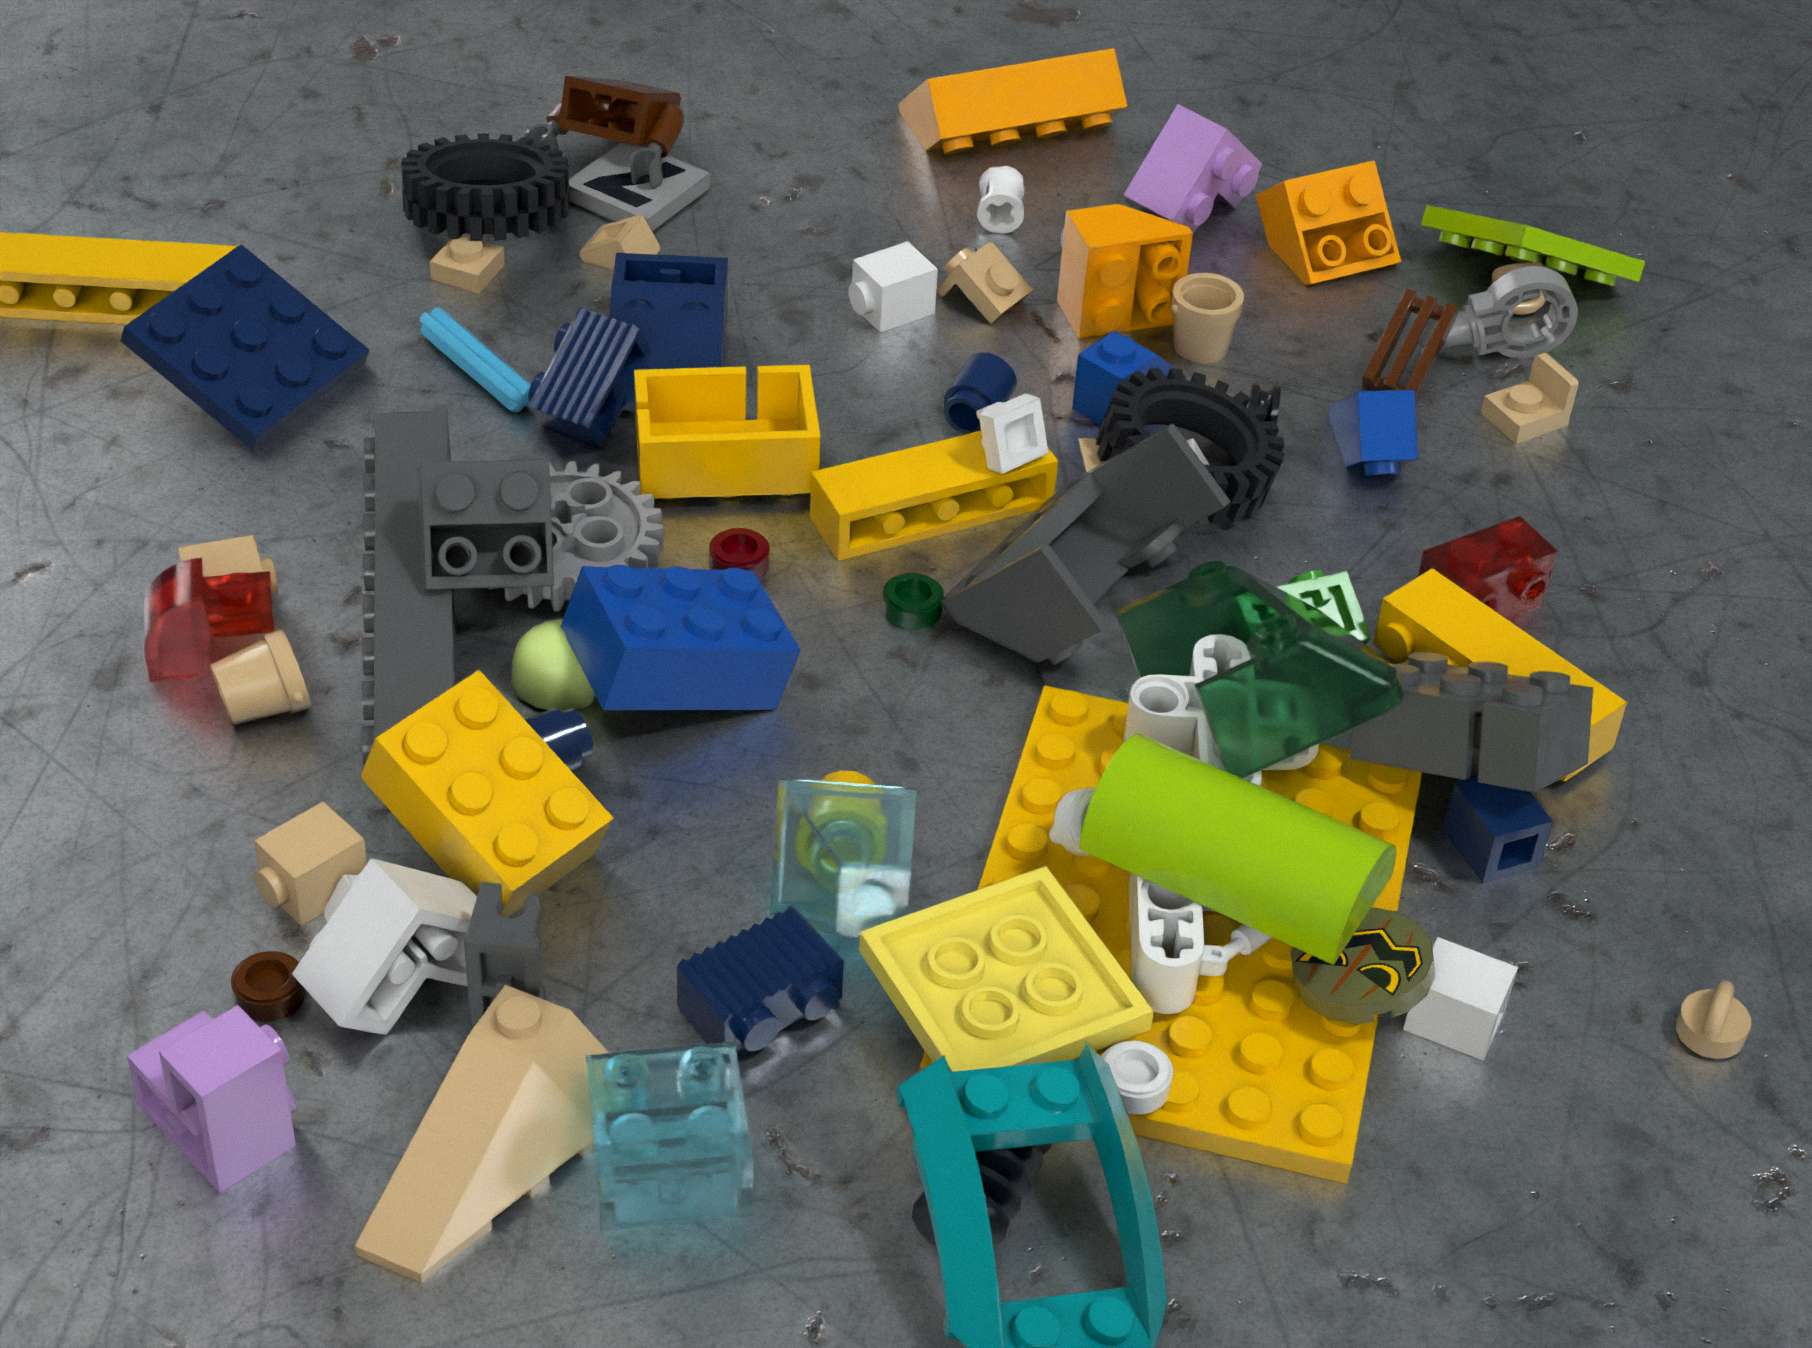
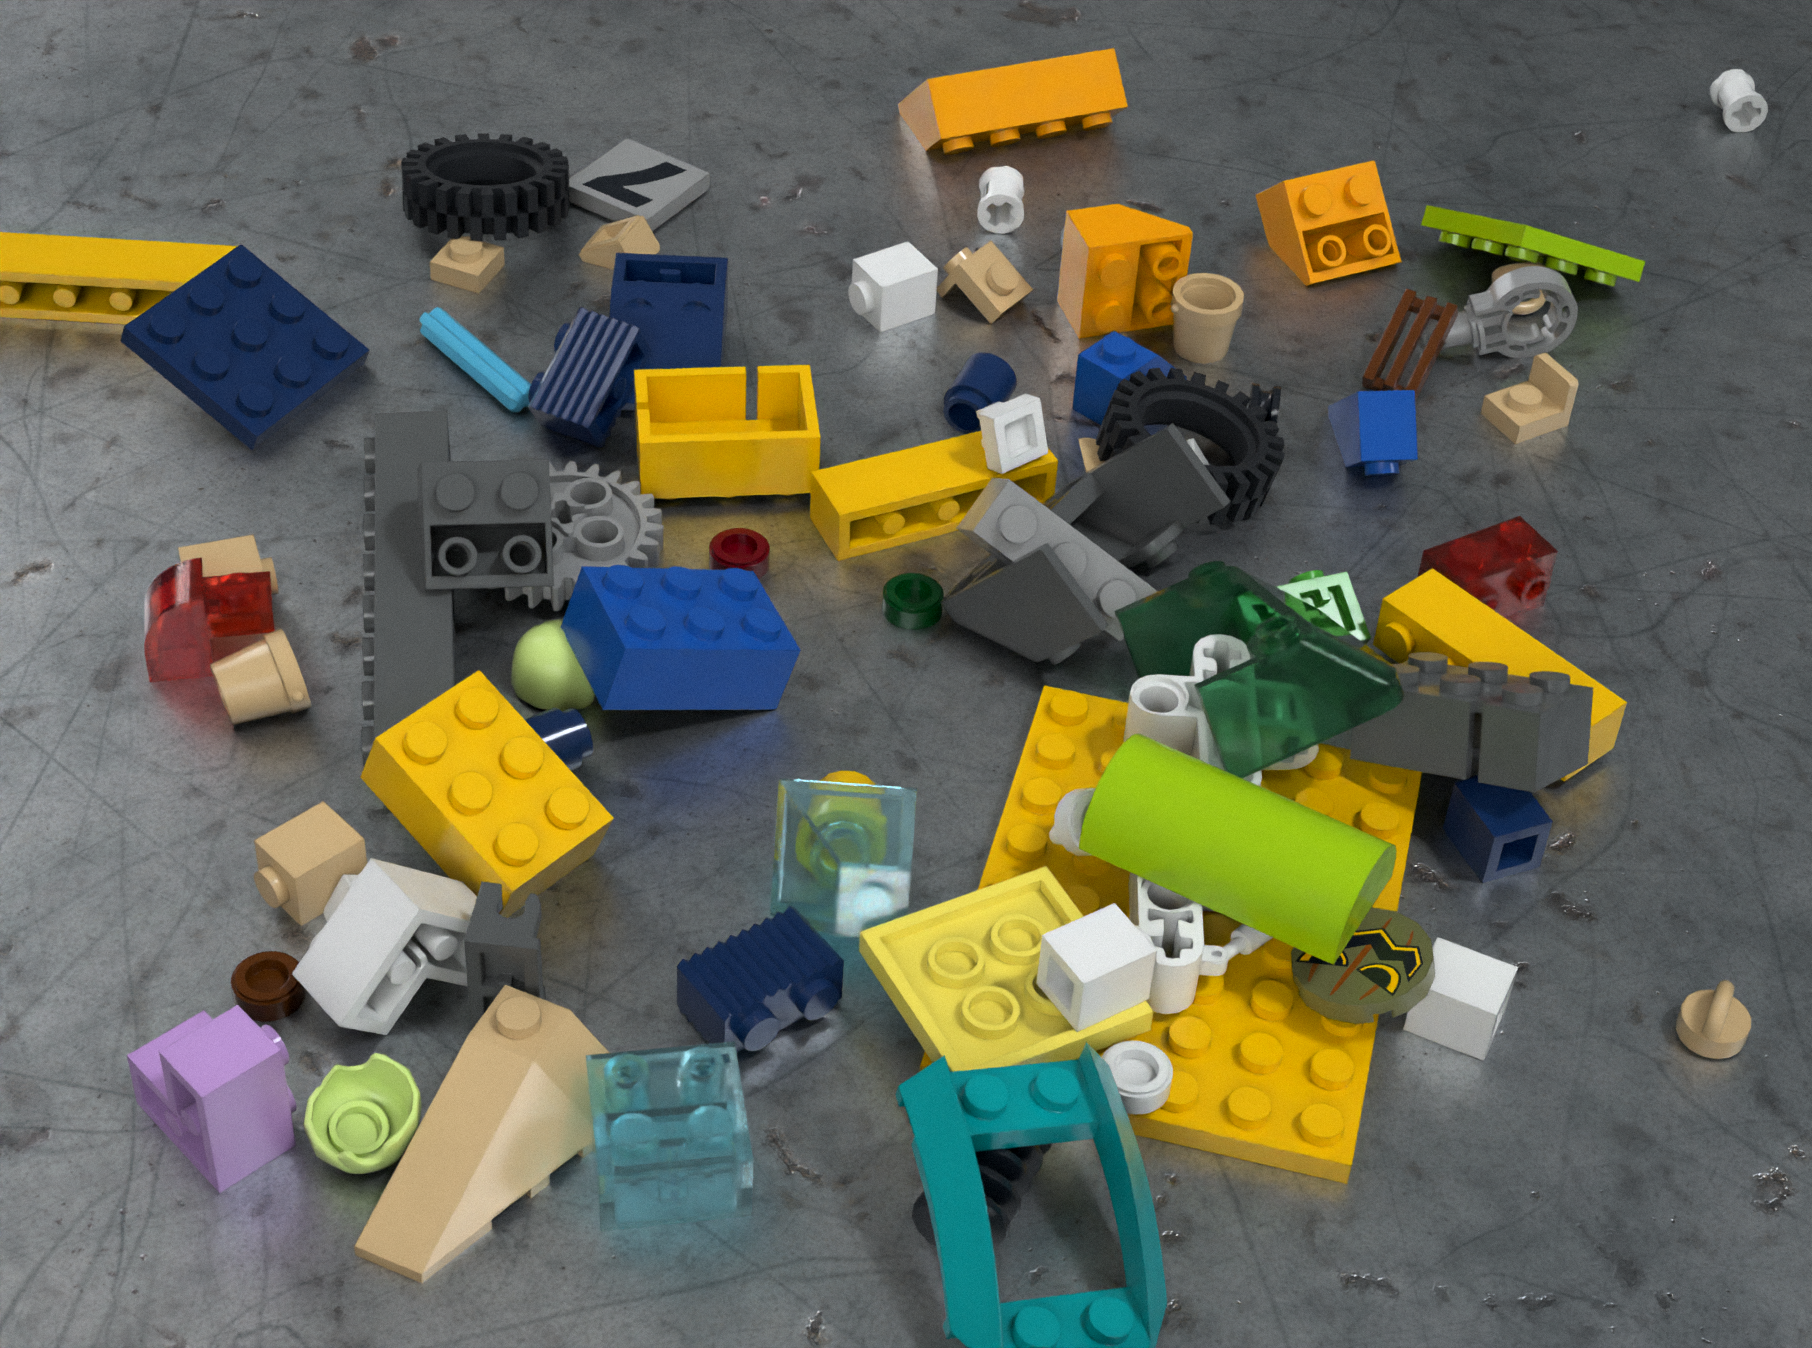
reddish brown torso [525,76,684,188] -> none
lavender brick [1123,104,1263,234] -> none
none -> yellowish green hair [303,1053,422,1174]
none -> light grey arch [956,478,1157,642]
none -> white brick [1036,903,1157,1032]
none -> white bush [1710,69,1768,133]

